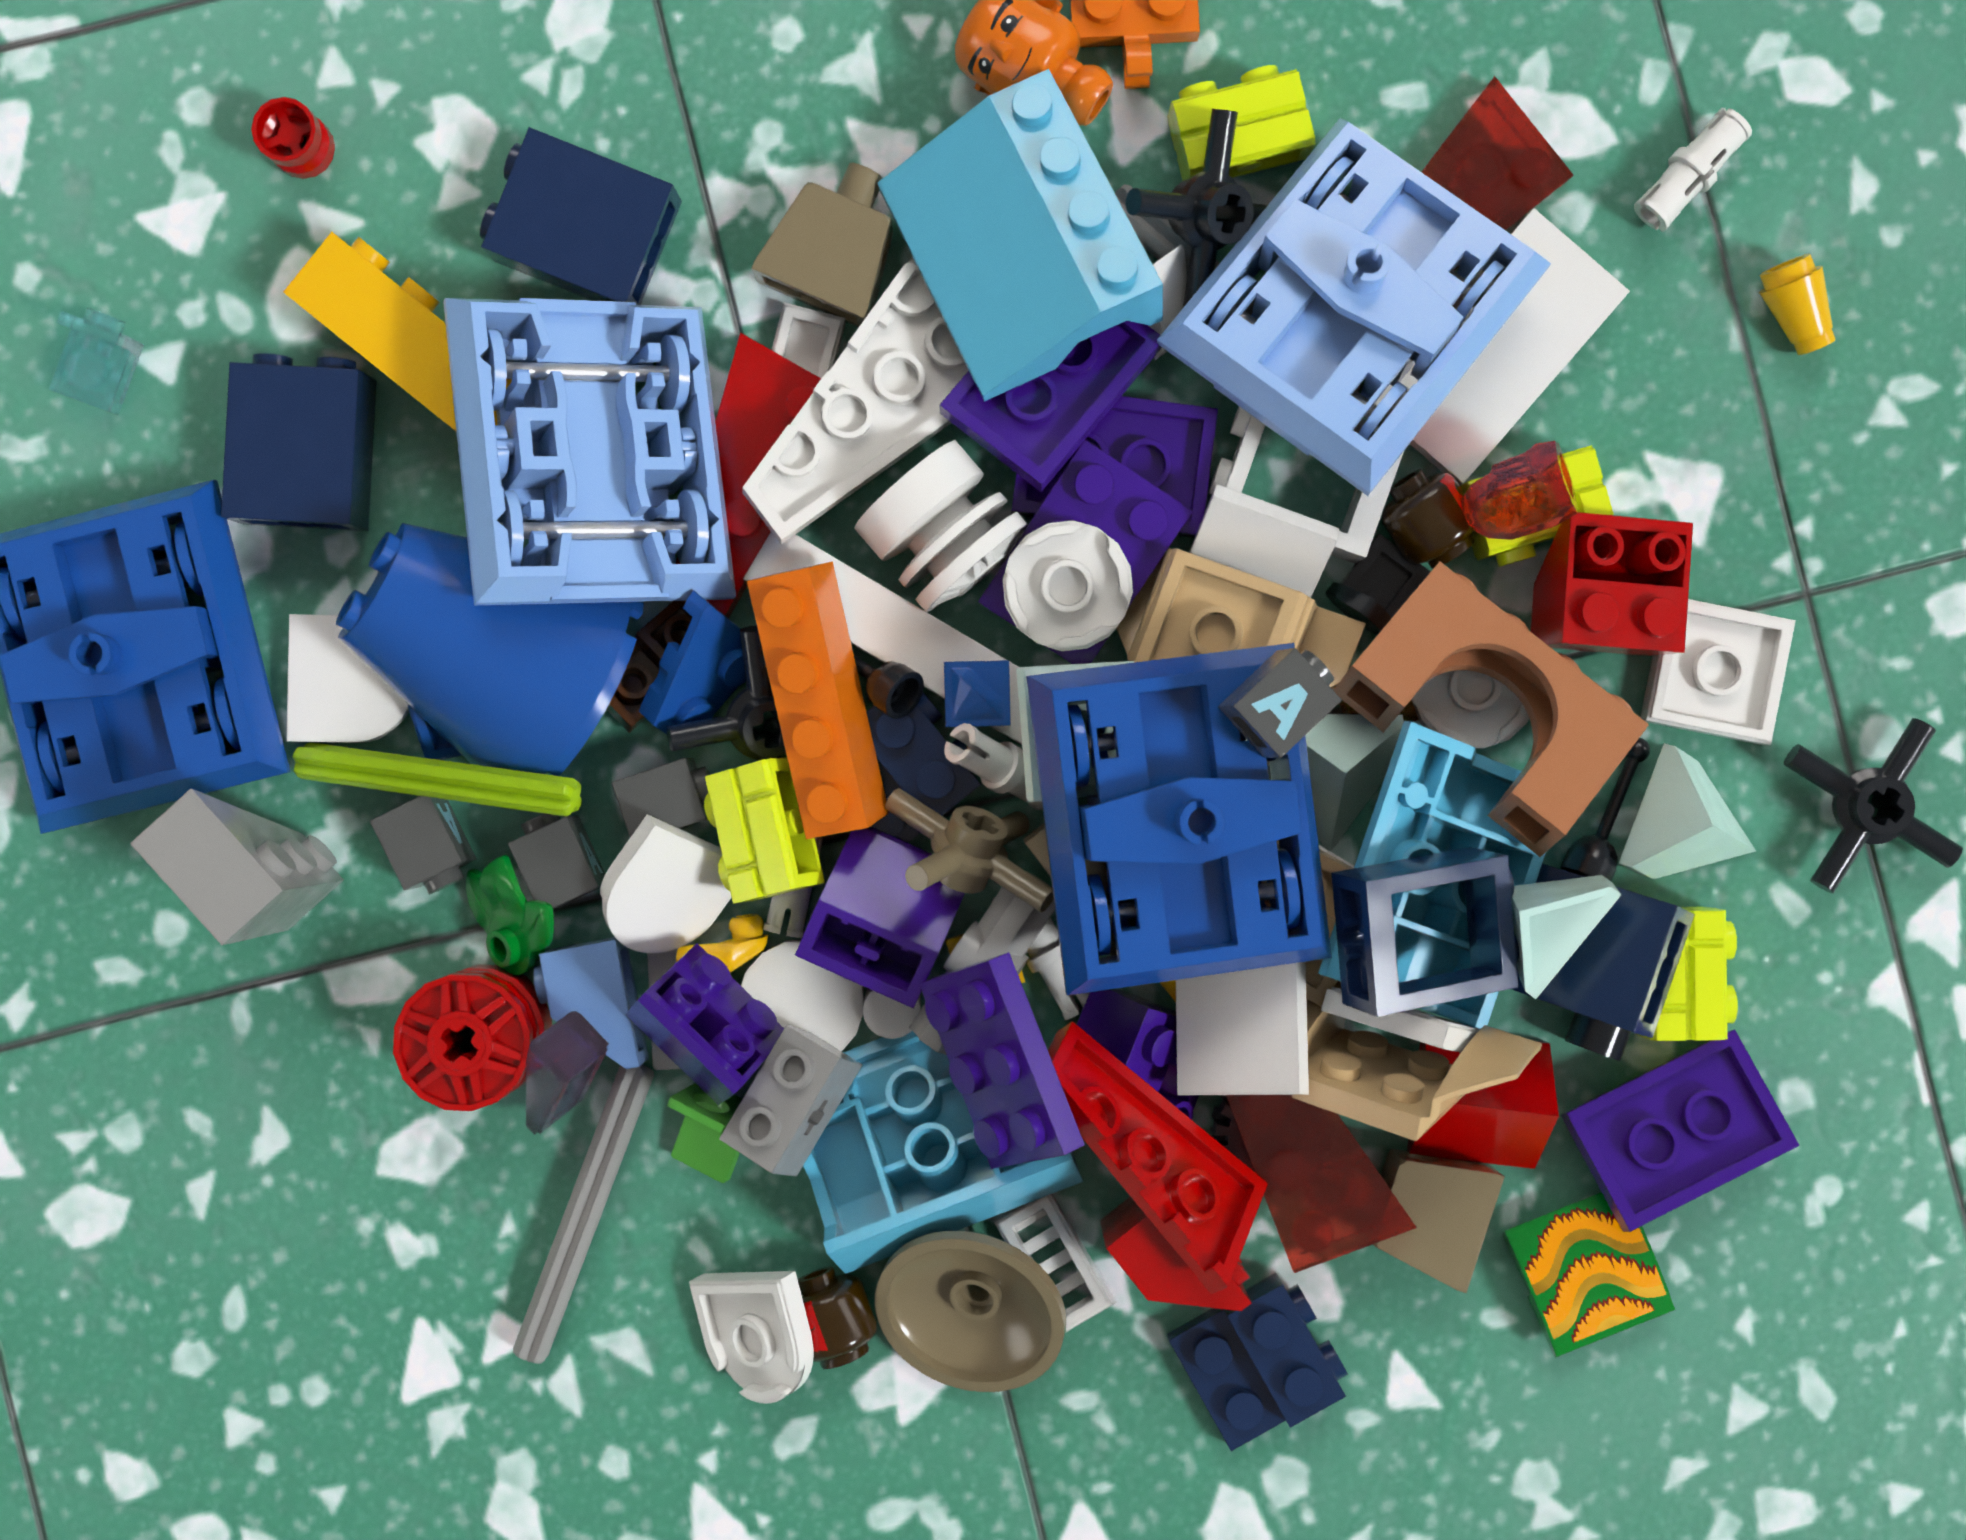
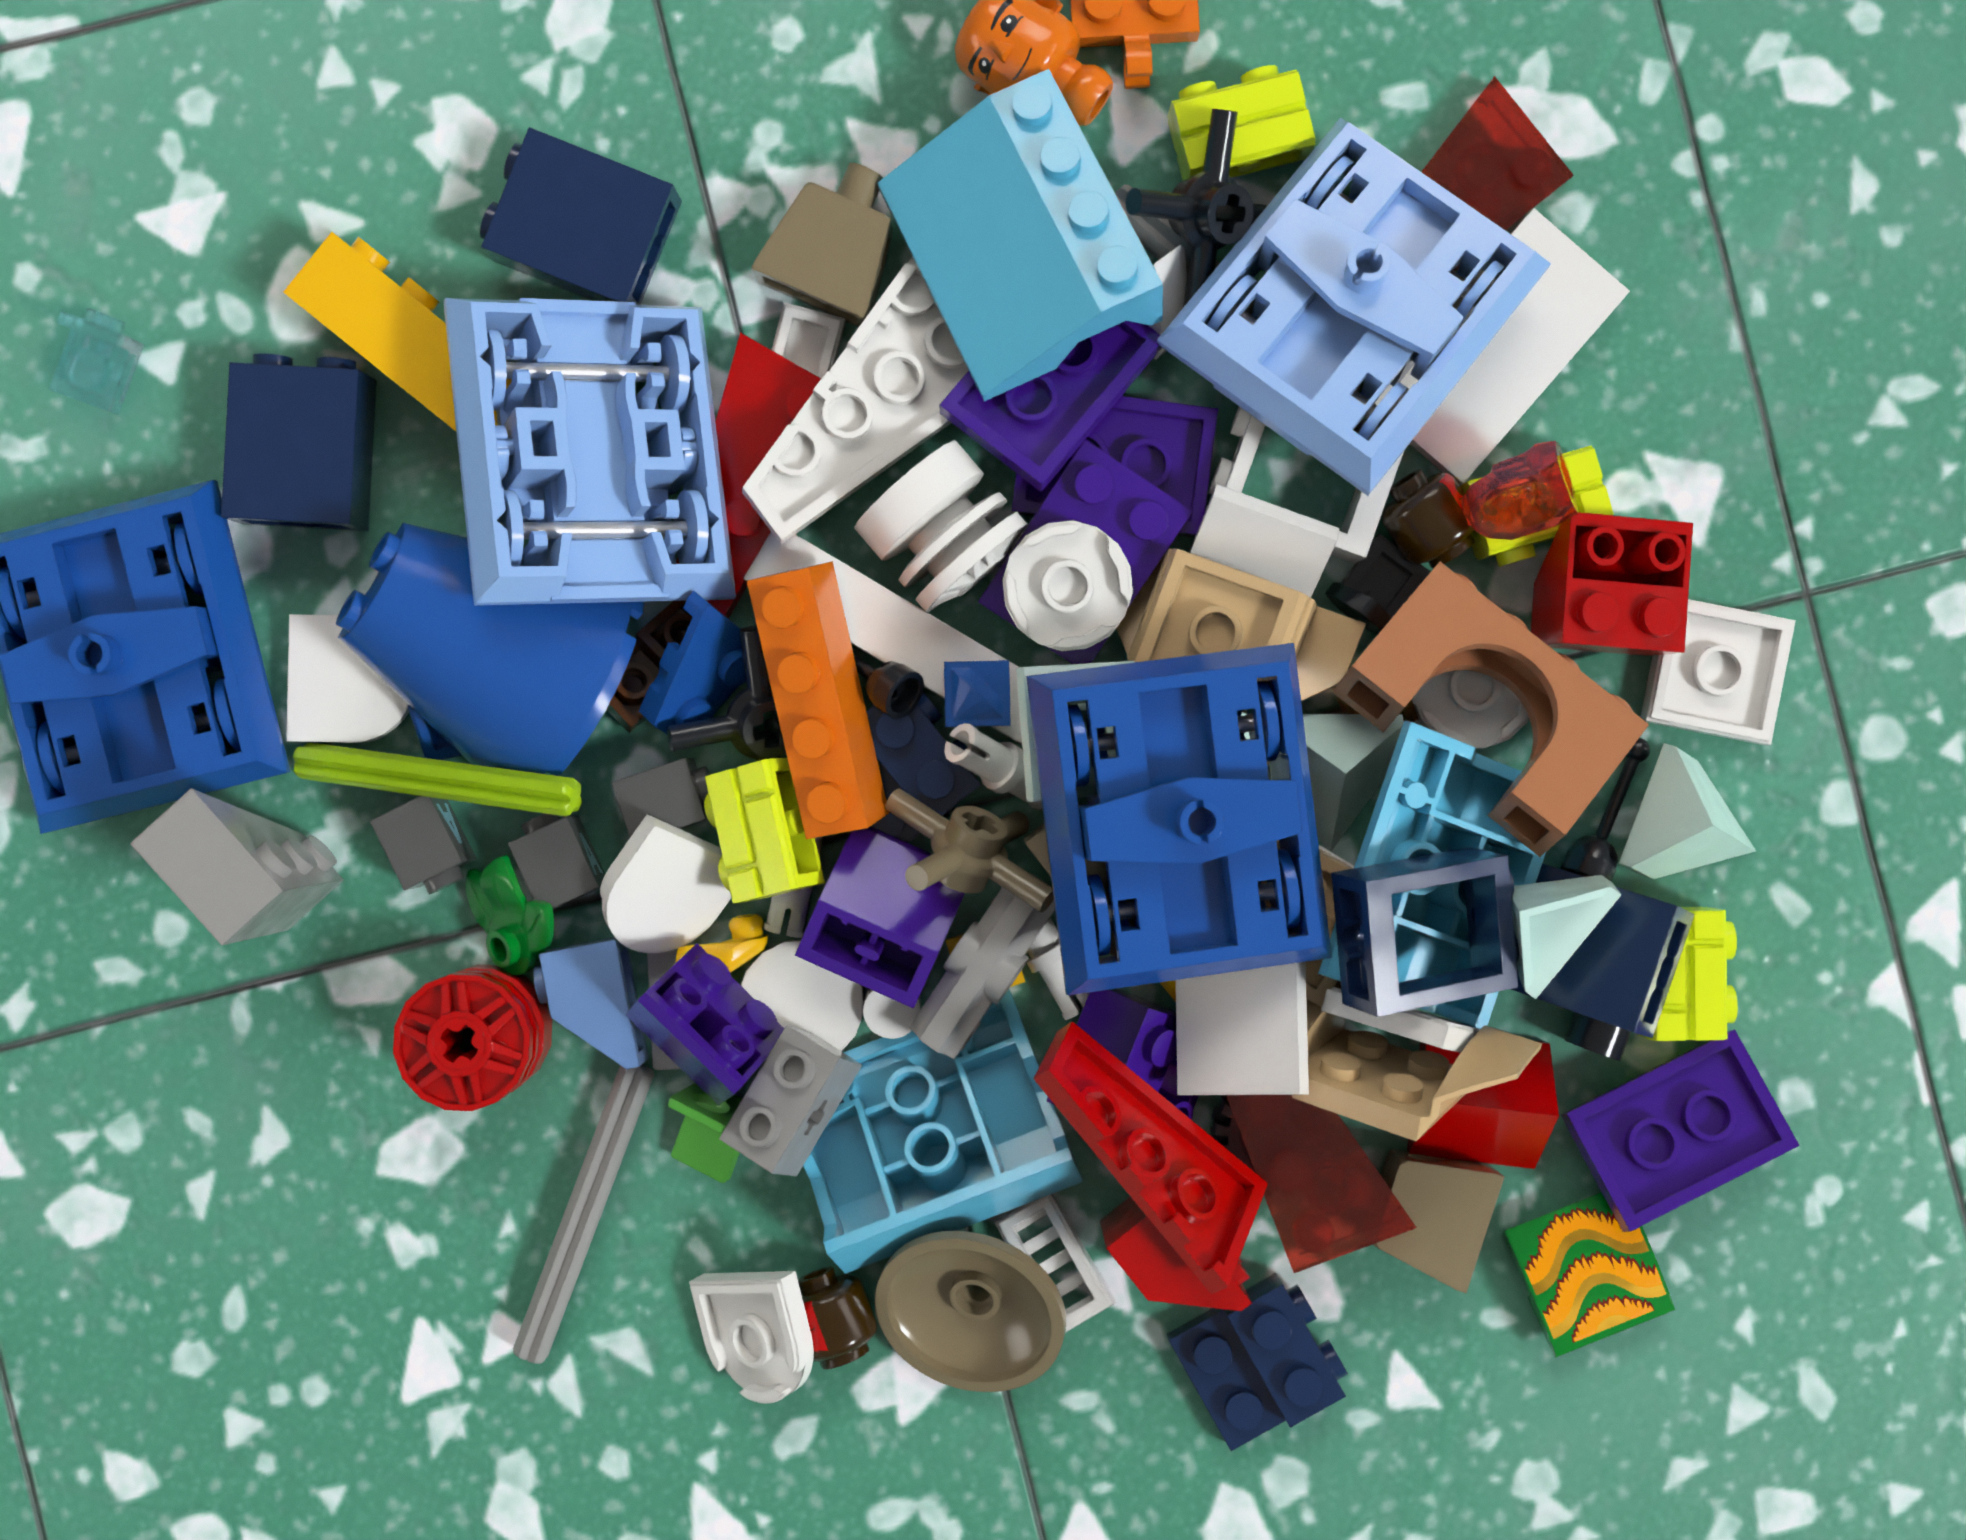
red wheel [251,97,335,179] -> none
clear purple slope [526,1011,609,1135] -> none
dark purple plate [919,952,1085,1169] -> none
dark grey brick [1218,648,1342,758] -> none
white pin [1634,108,1752,232] -> none
yellow cone [1759,253,1836,355] -> none
black bar [1784,718,1963,894] -> none

